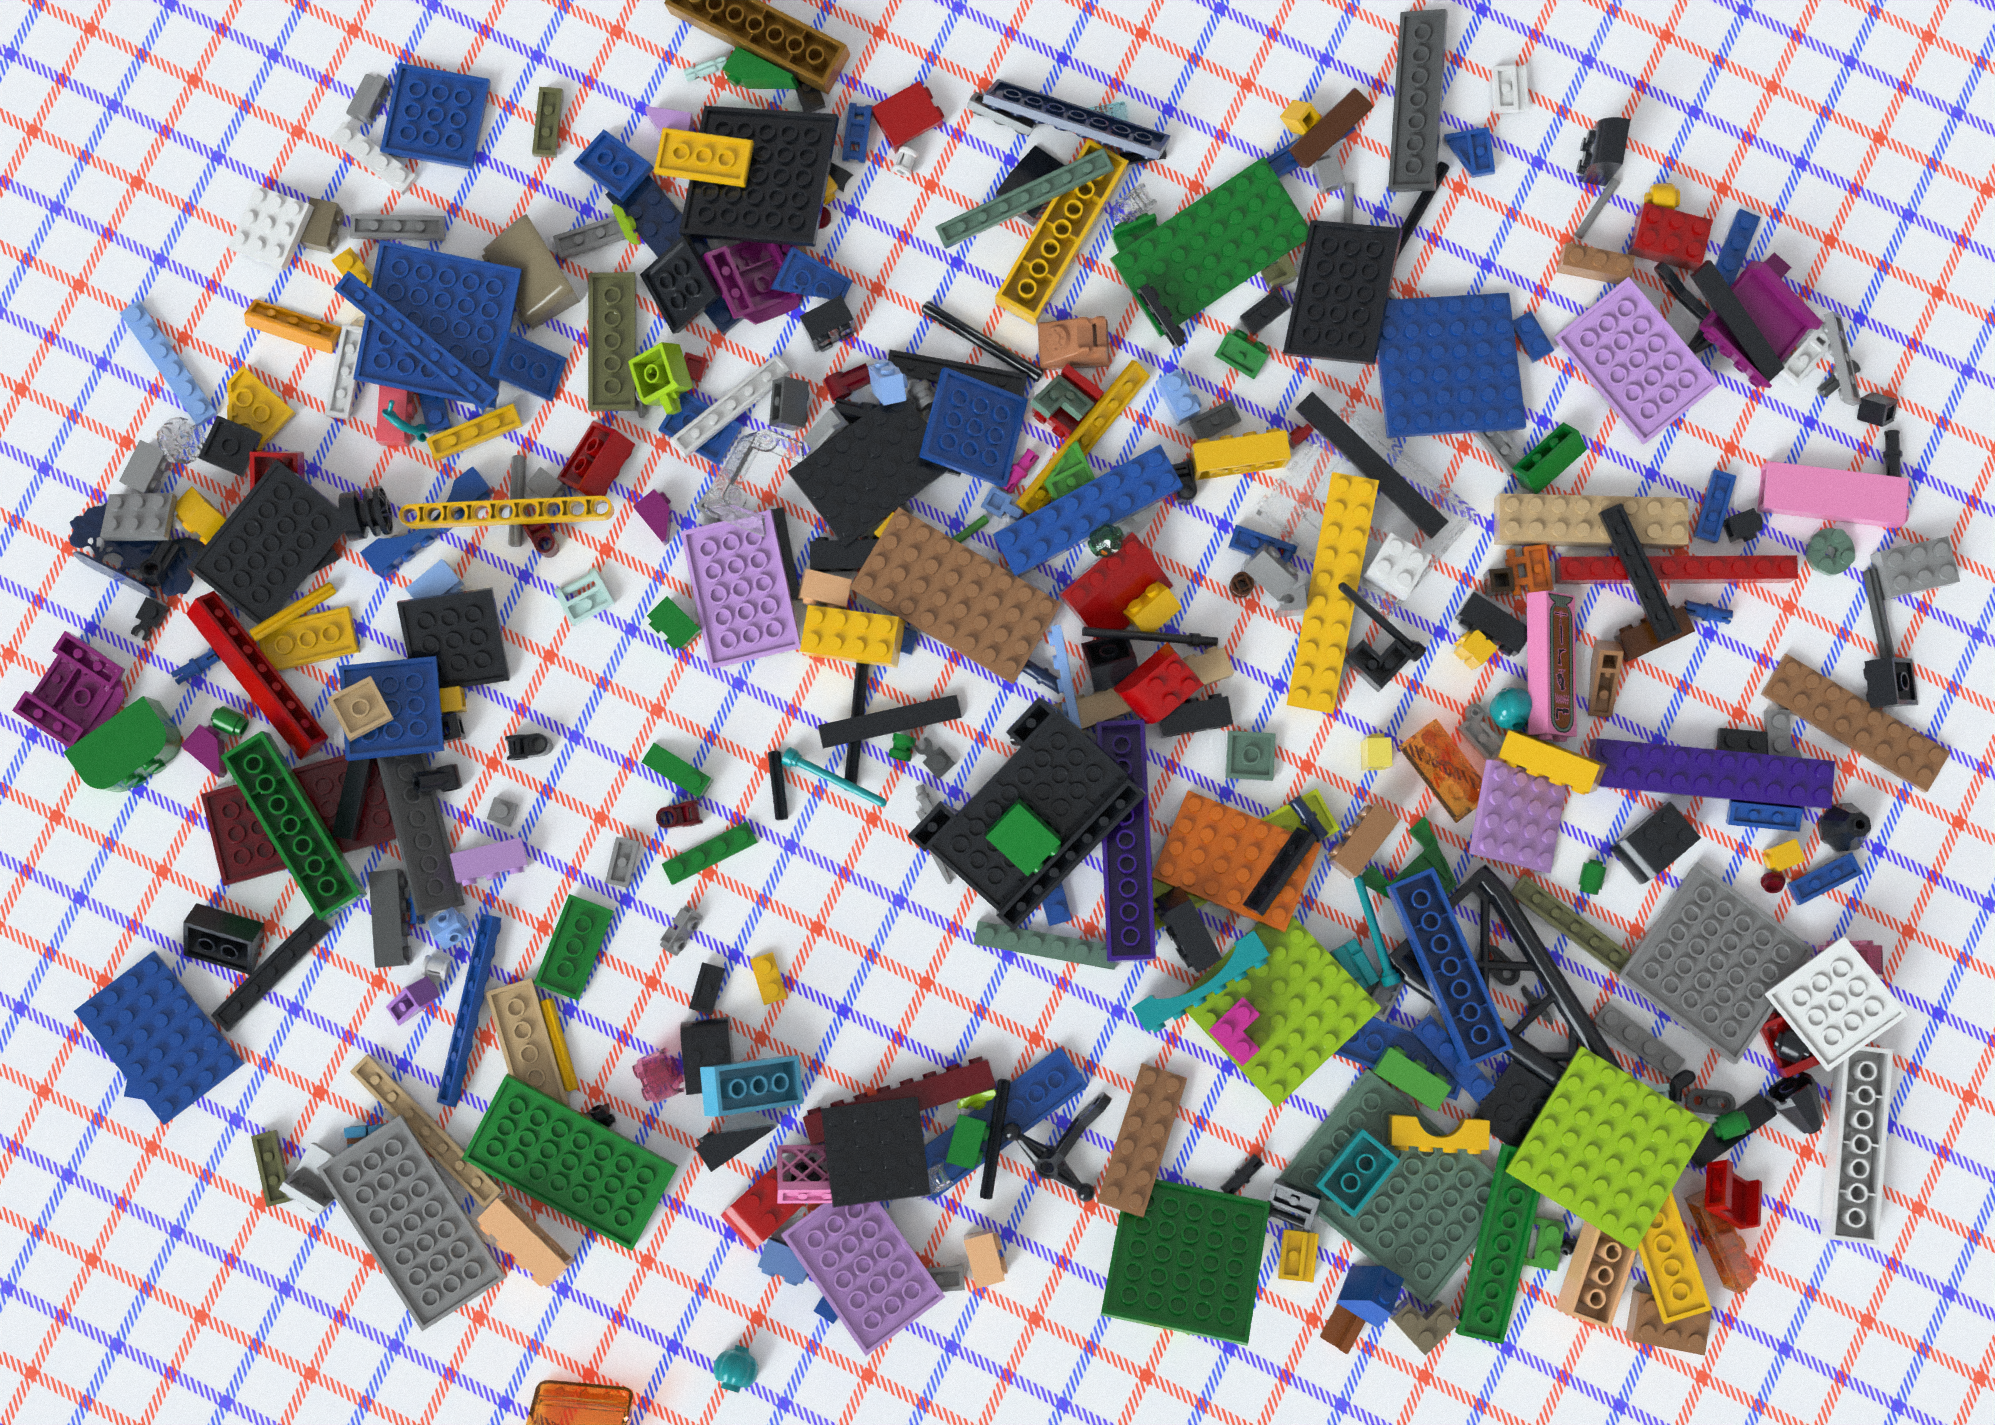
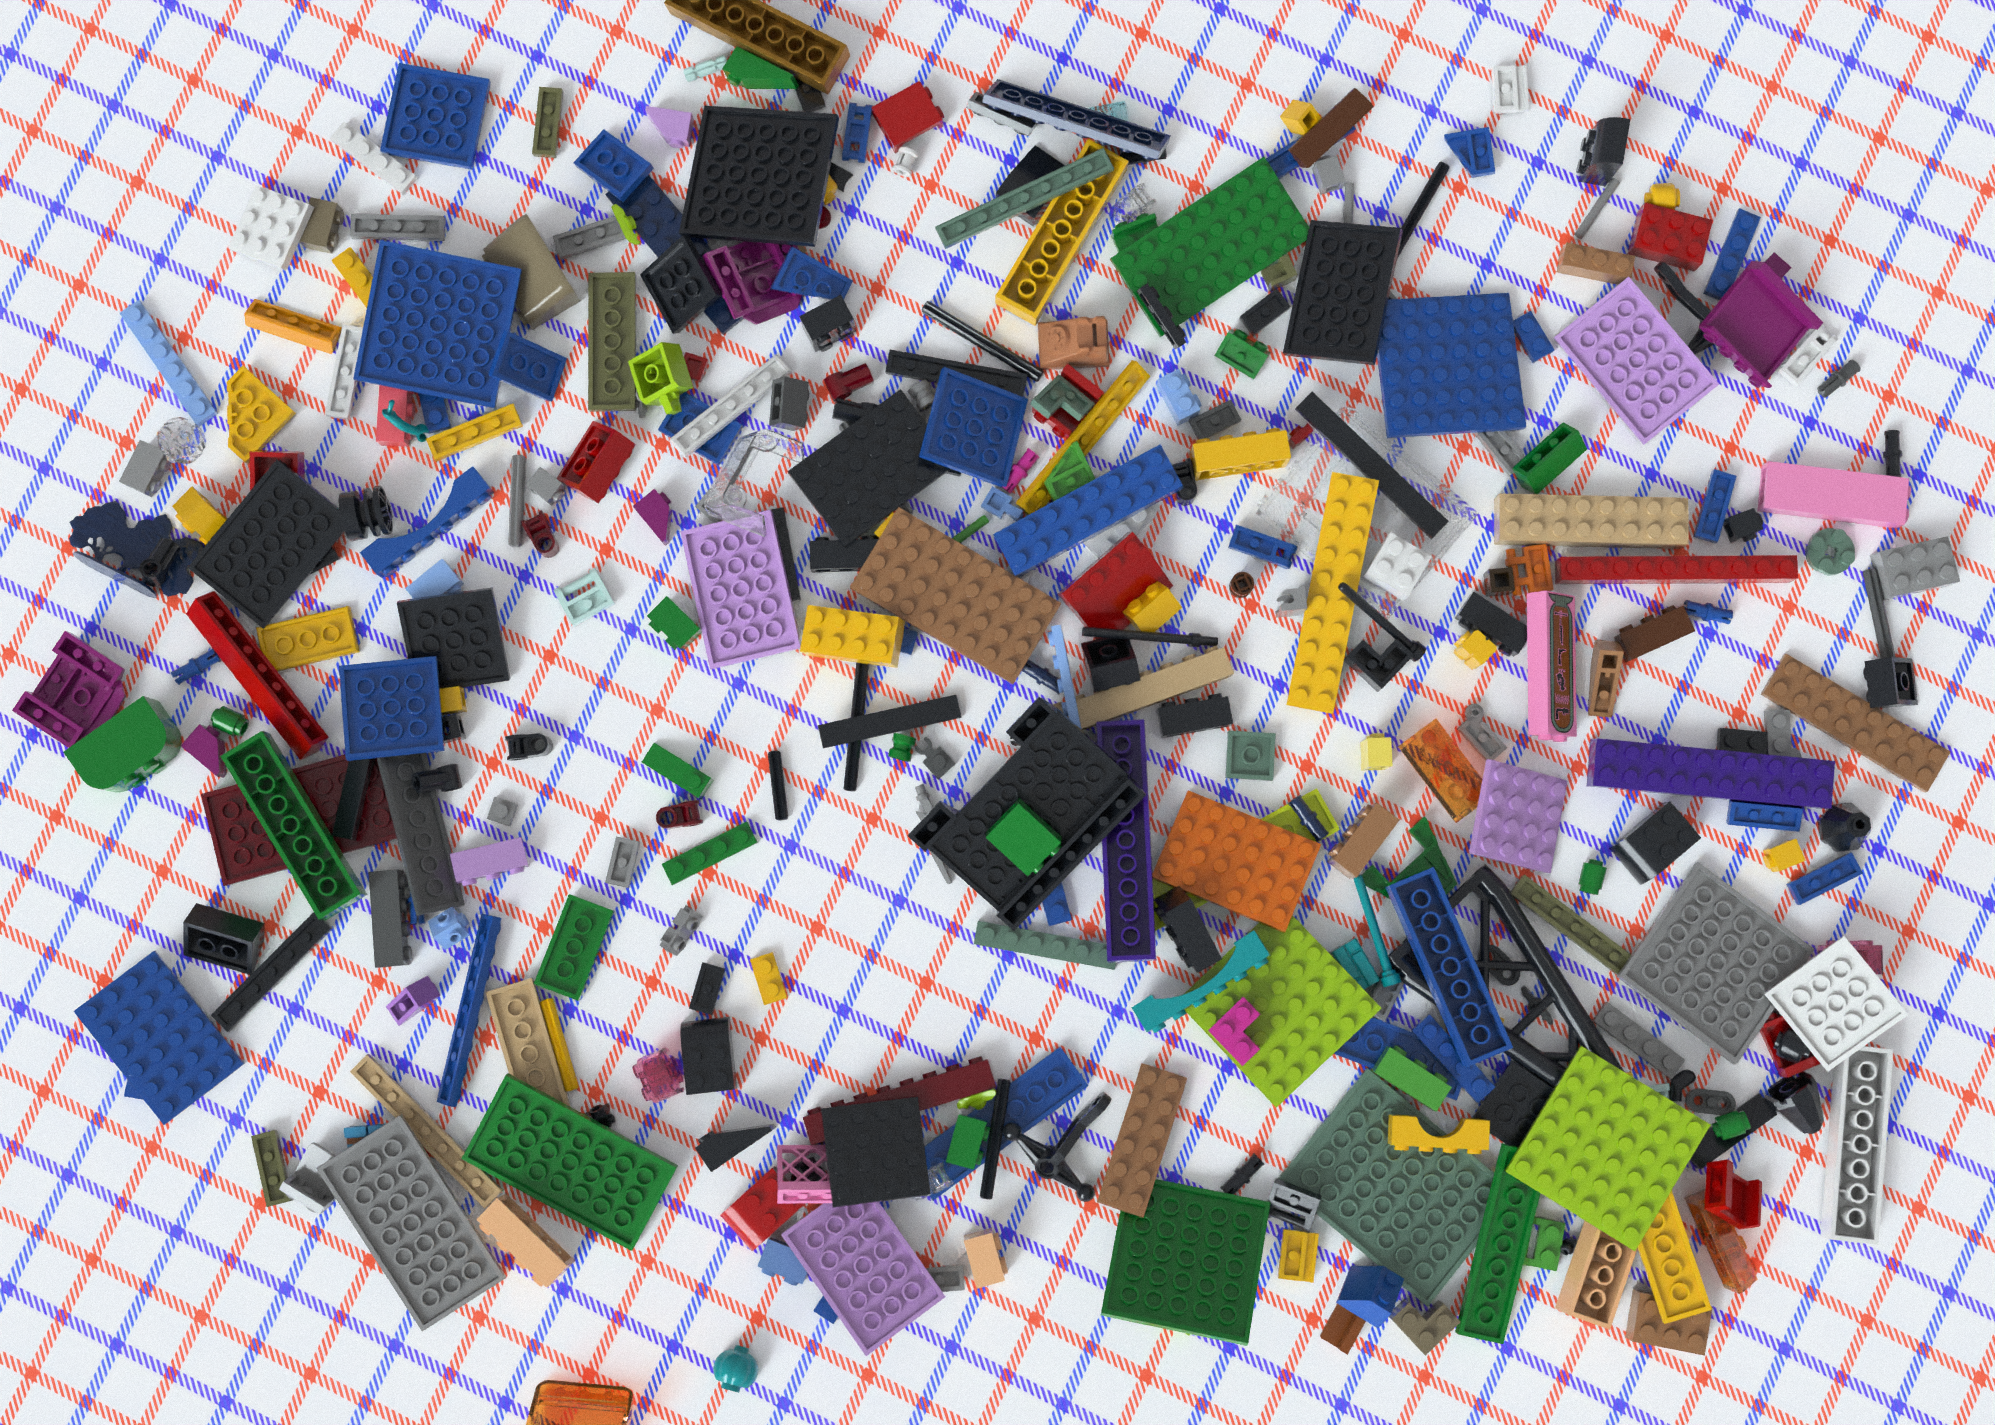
light grey plate [100,493,177,541] -> none
black plate [131,597,170,642] -> none
black plate [198,415,263,477] -> none
yellow axle [249,582,336,641] -> none
tan plate [327,676,394,741] -> none
blue plate [333,271,499,412] -> none
light grey panel [346,74,391,126] -> none
yellow beam [399,496,615,529] -> none
white bush [421,955,451,981] -> none
yellow tile [654,127,754,188] -> none
medium azure brick [700,1055,803,1117] -> none
teal piece [781,747,887,807] -> none
light nougat brick [797,569,852,609] -> none
light grey panel [802,407,849,457] -> none
light blue brick [868,359,908,405] -> none
clear green head [1088,523,1124,558] -> none
red brick [1113,642,1204,724] -> none
black plate [1242,827,1317,916] -> none
light grey brick [1243,543,1298,601] -> none
teal brick [1313,1127,1401,1218] -> none
dark grey plate [1388,9,1448,192] -> none
teal plant [1489,687,1532,730] -> none
yellow brick [1498,730,1607,795] -> none
black tile [1598,503,1682,642] -> none
black tile [1690,260,1785,382] -> none
dark red plate [1760,872,1785,893] -> none
light grey plate [1823,311,1861,406] -> none
black panel [1857,392,1898,427] -> none

